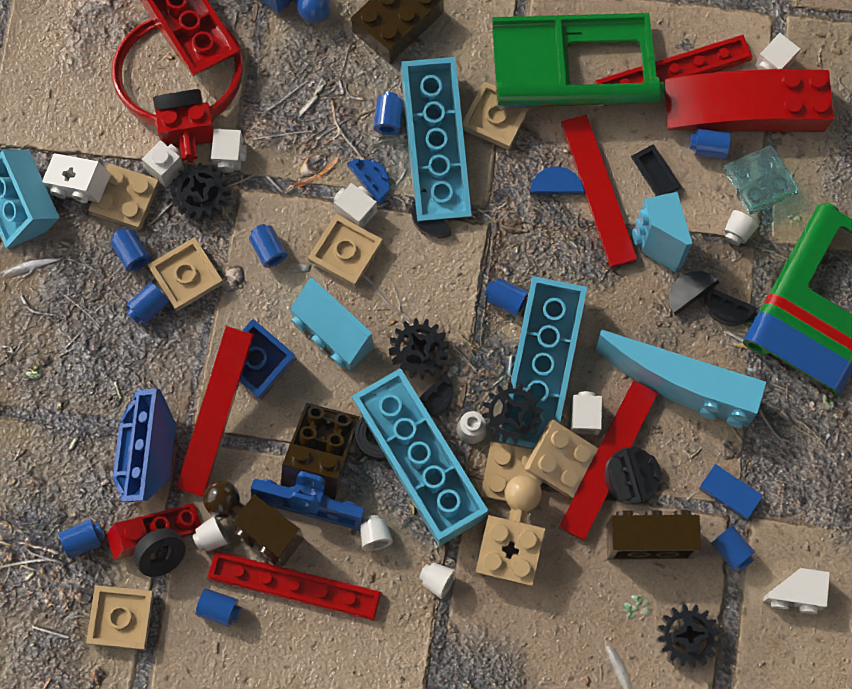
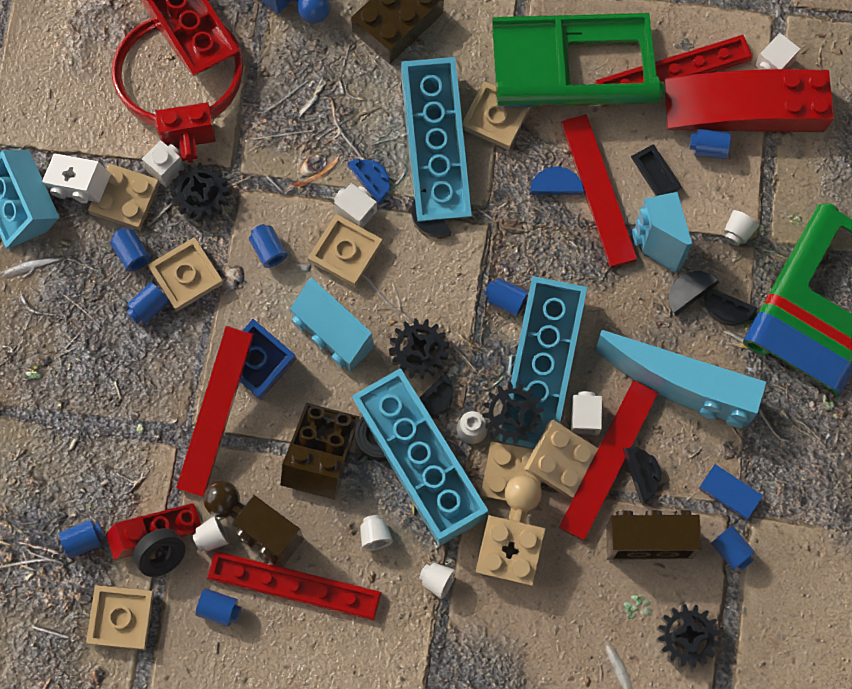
blue wedge [113,388,176,503] -> none
black tyre [153,89,202,110] -> none
white brick [211,129,247,173] -> none
blue plate [251,471,364,531] -> none
blue brick [373,92,403,135] -> none
black tile [604,448,642,503] -> none
clear light blue slope [723,145,798,215] -> none
white slope [763,568,830,614] -> none

